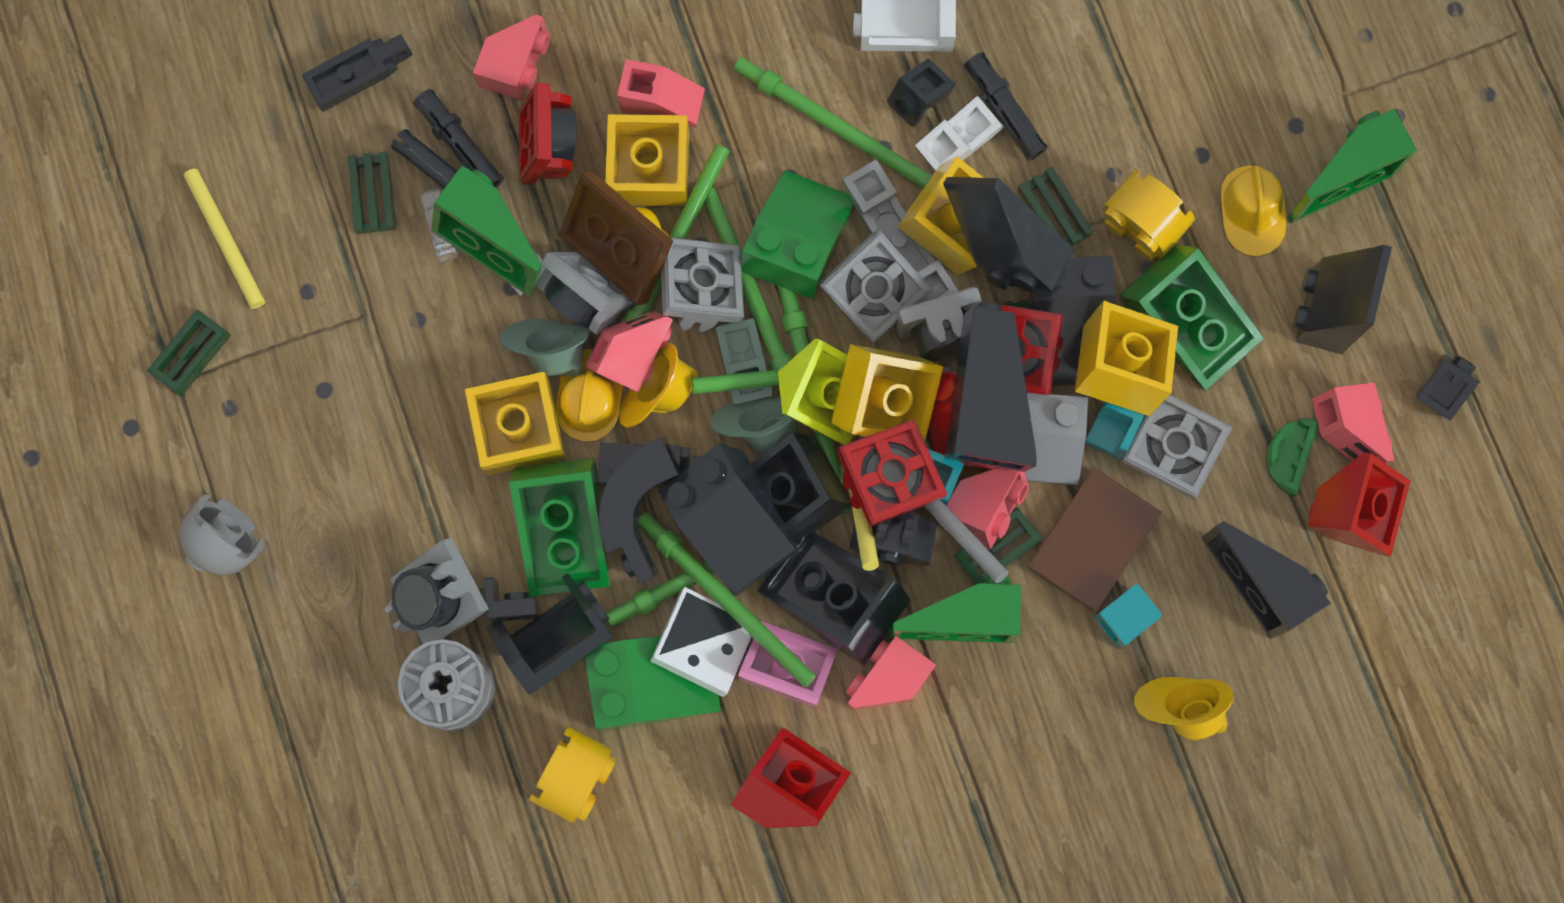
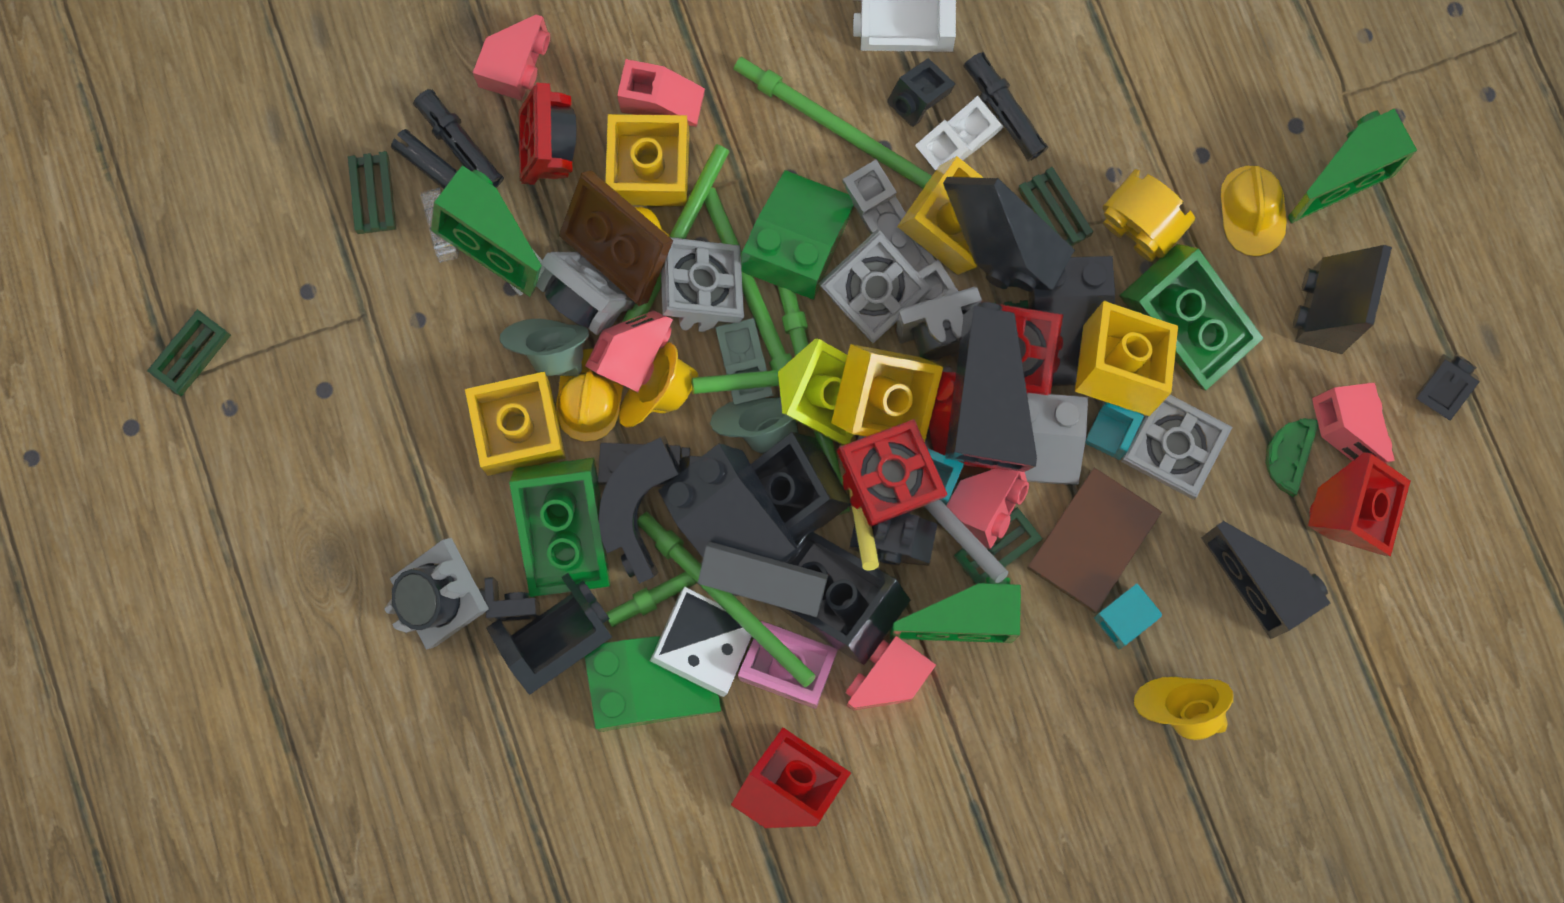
light grey cylinder [179,494,264,575] -> none
light yellow bar [183,168,265,309] -> none
black hinge [302,34,413,112] -> none
light grey wheel [397,639,496,732] -> none
yellow brick [528,726,616,824] -> none
none -> dark grey tile [698,542,828,617]

